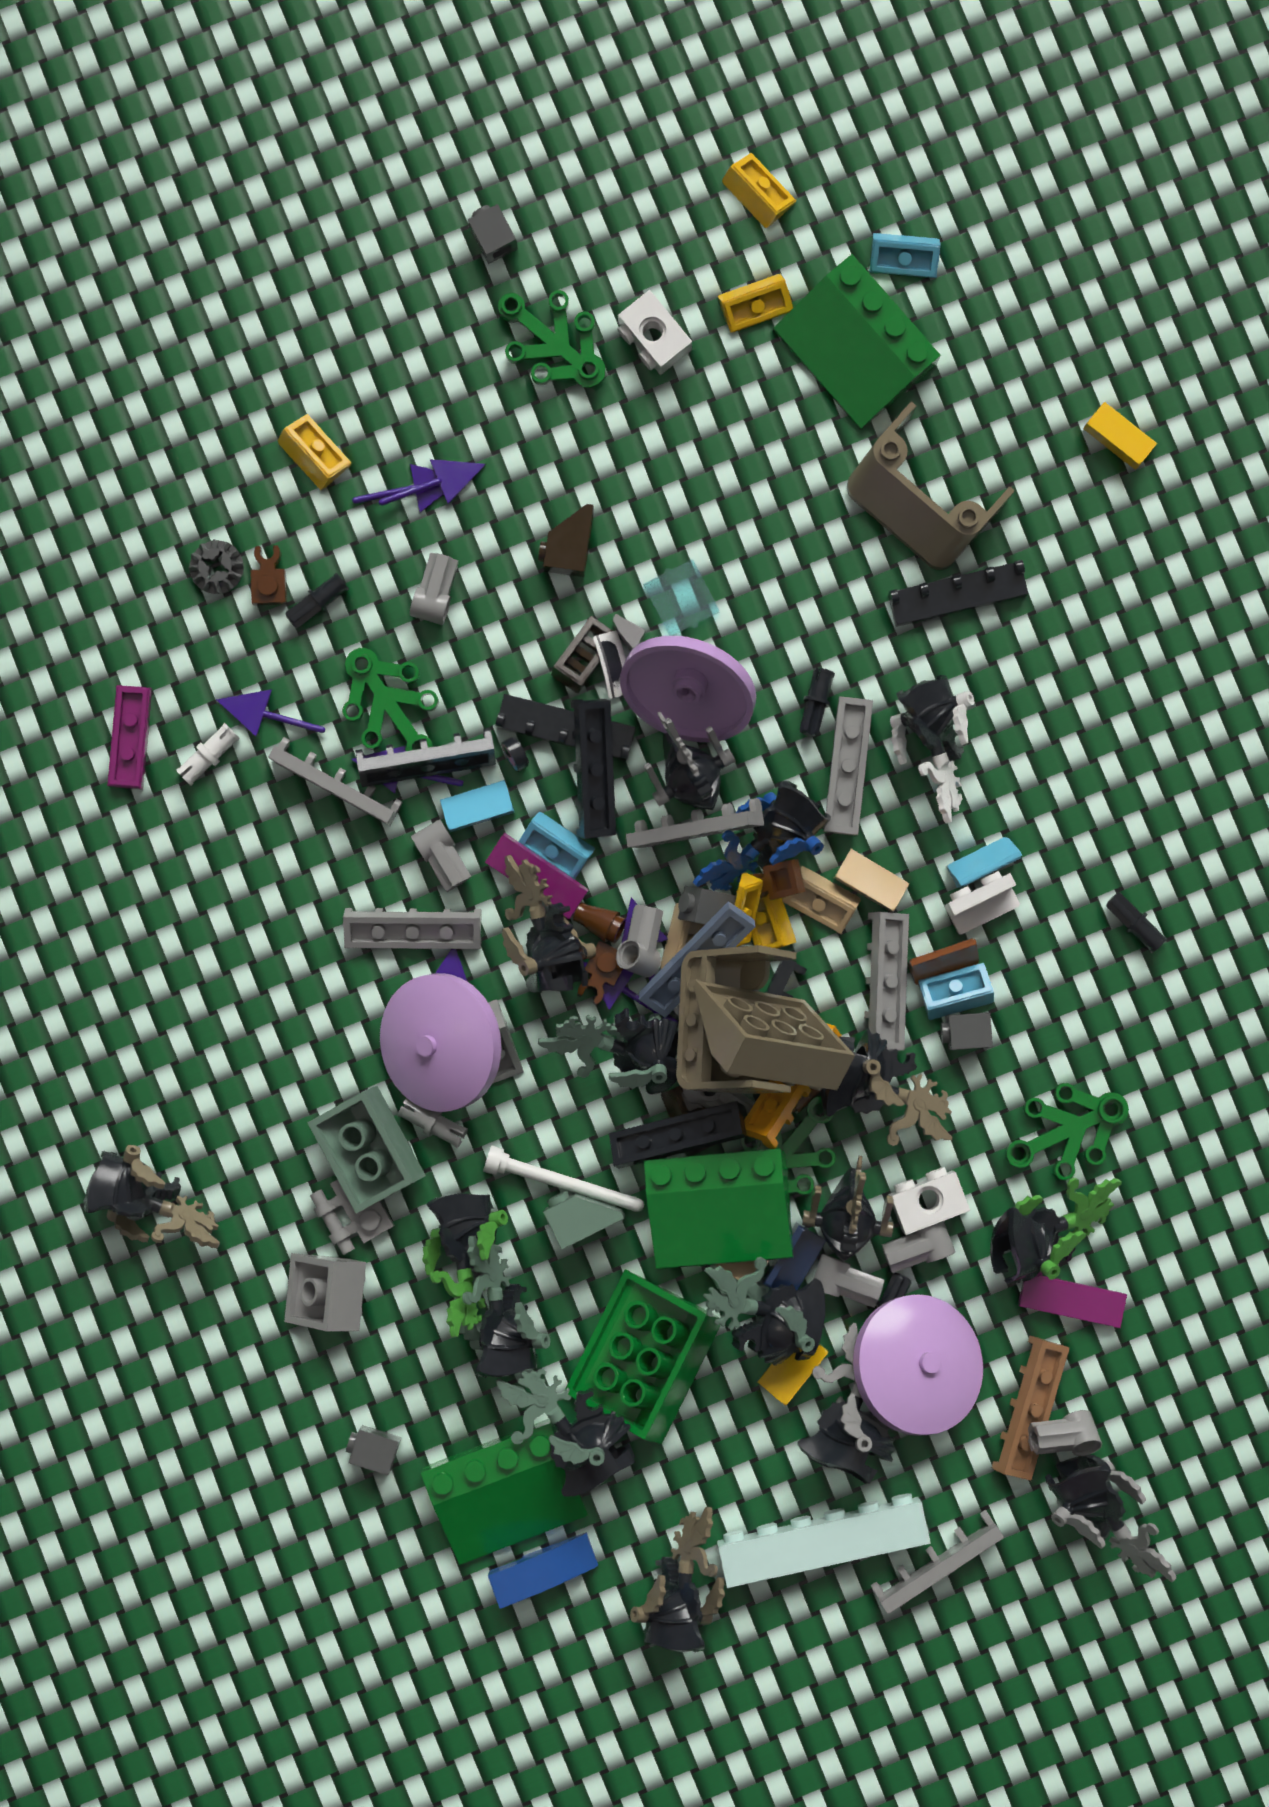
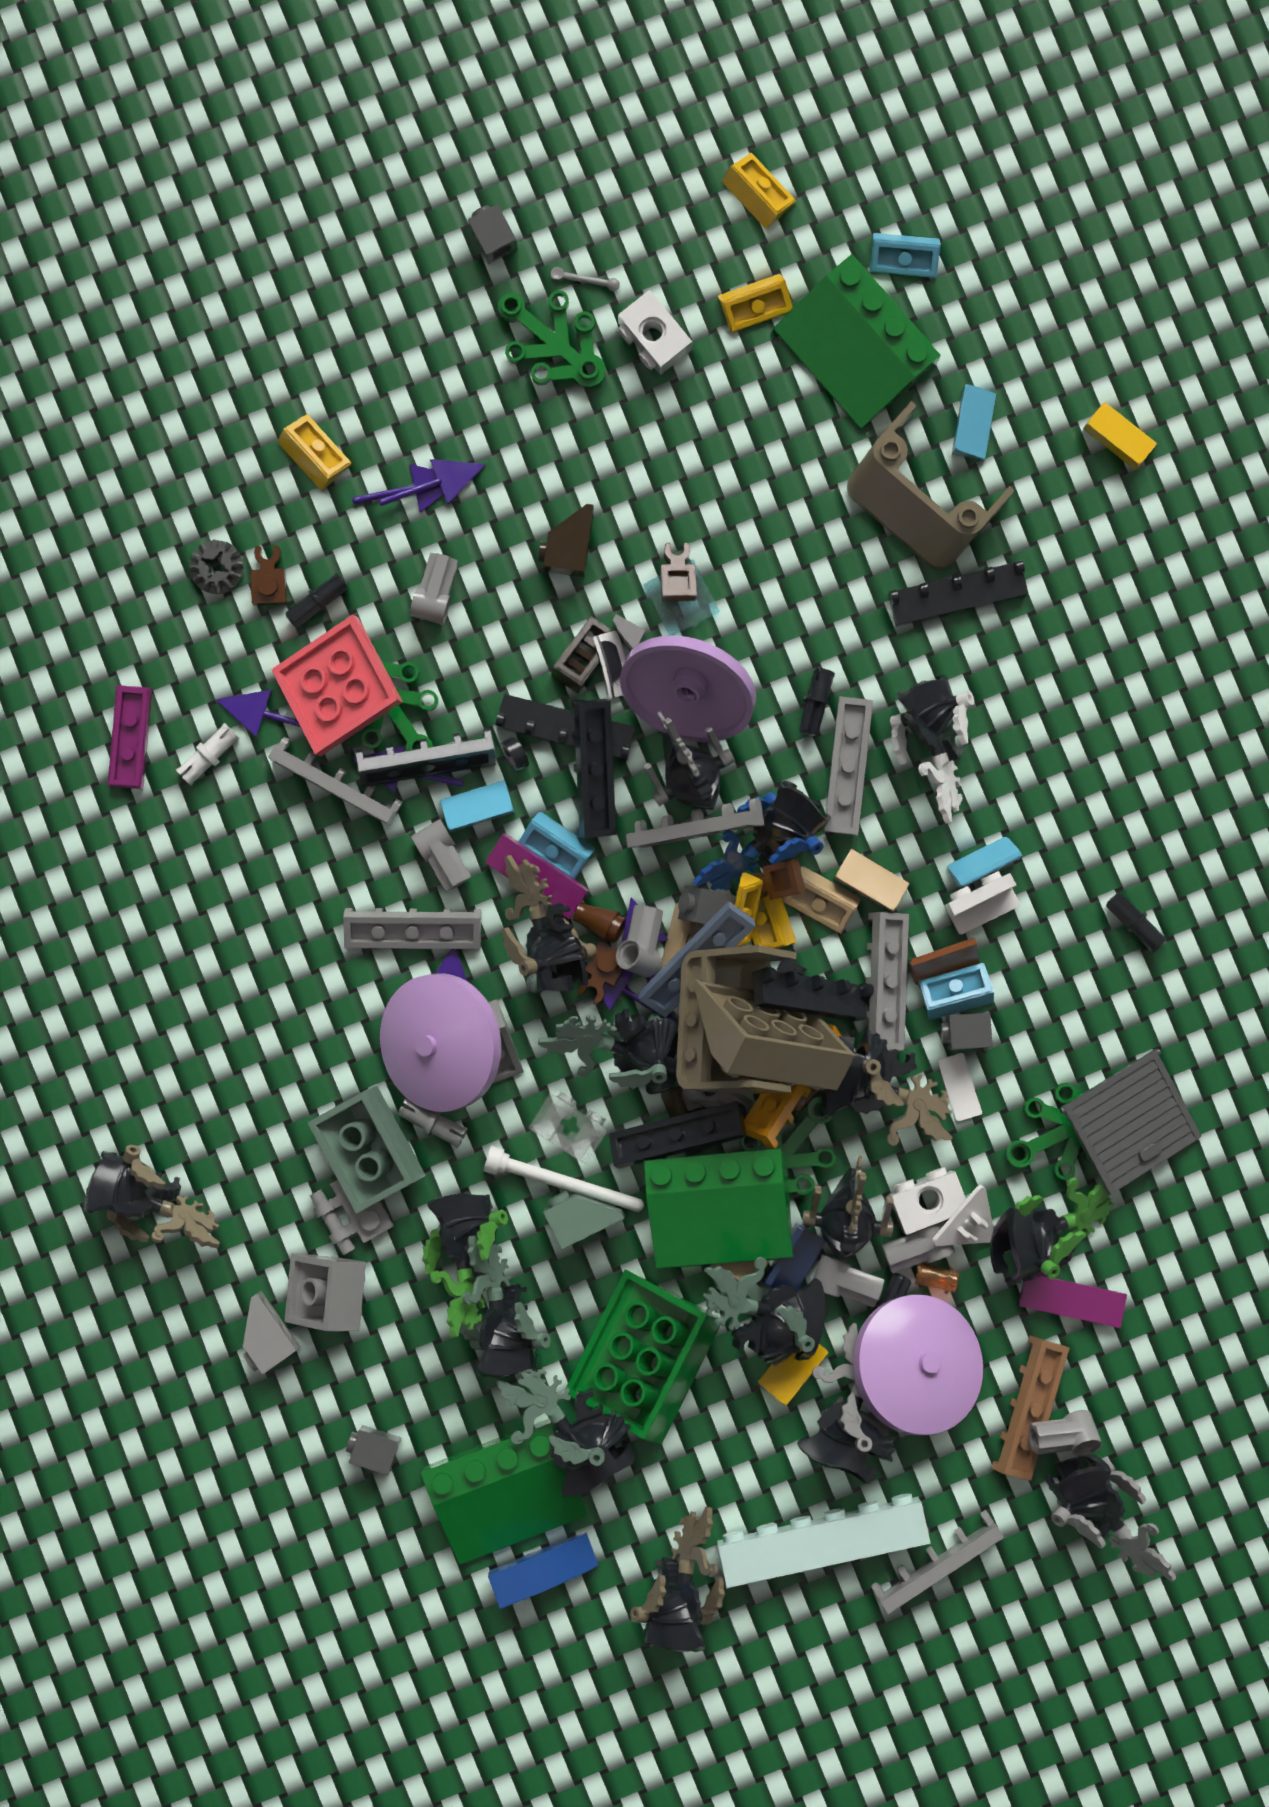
none -> light grey slope [243,1291,301,1375]
none -> coral plate [271,614,403,756]
none -> clear brick [528,1091,609,1165]
none -> light grey hinge [551,267,620,291]
none -> plate [660,543,697,601]
none -> black hinge [752,967,874,1021]
none -> clear orange pin [915,1263,960,1294]
none -> white piece [932,1185,994,1246]
none -> white sticker [938,1053,982,1121]
none -> medium azure slope [951,384,996,460]
none -> dark grey piece [1059,1049,1202,1195]

